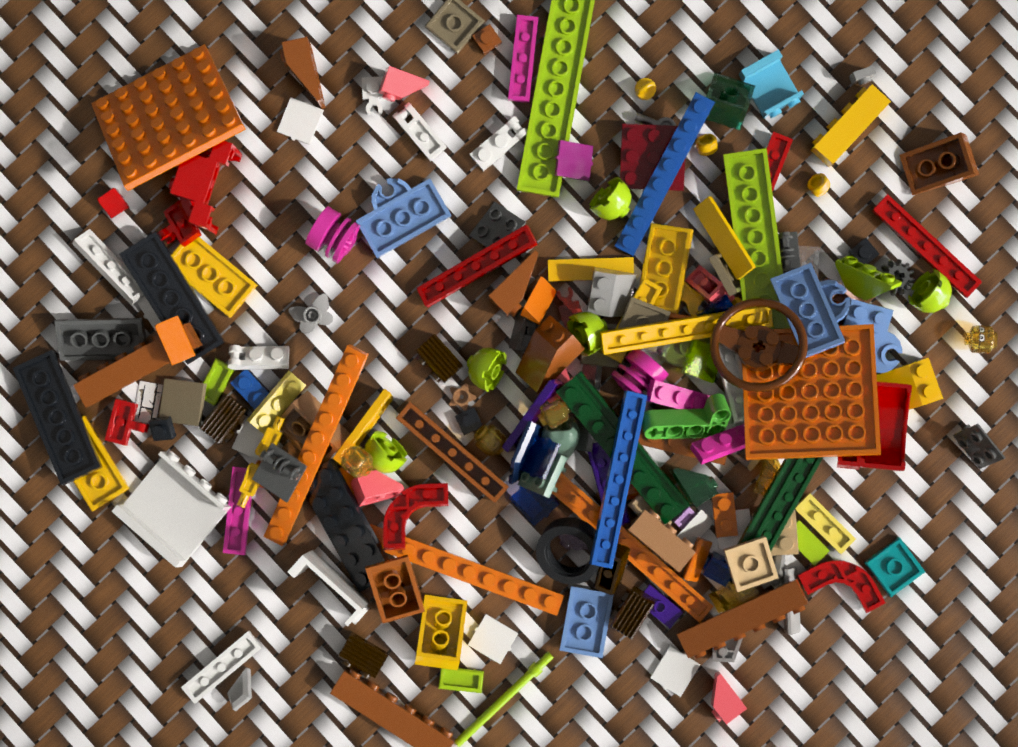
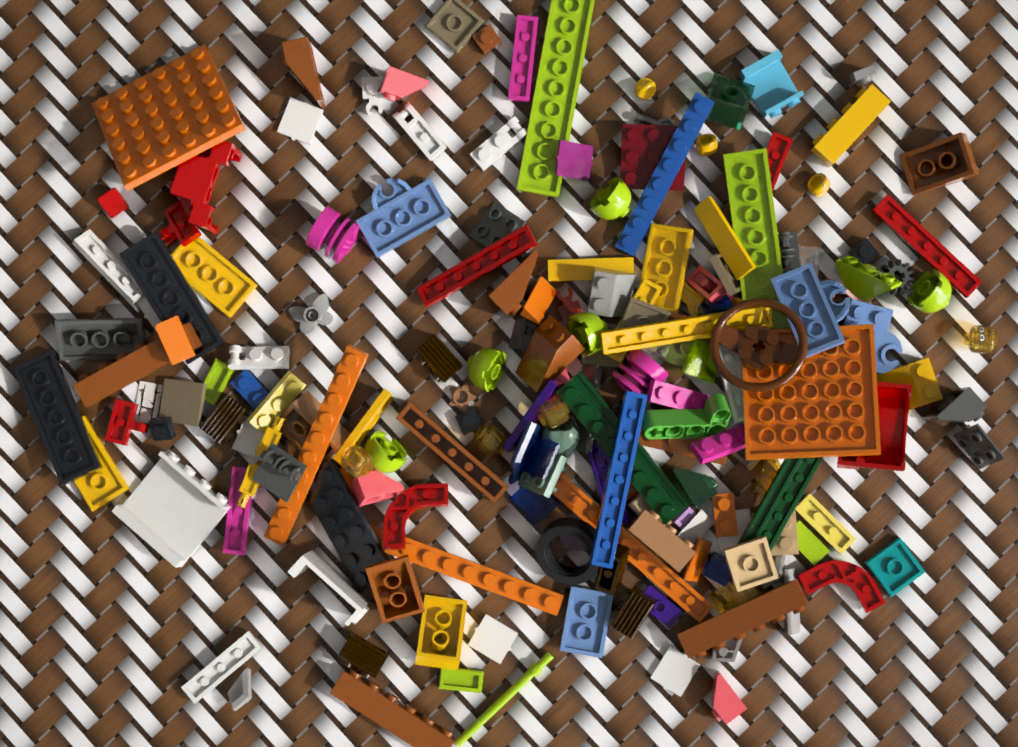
none -> dark grey slope [921,387,988,422]

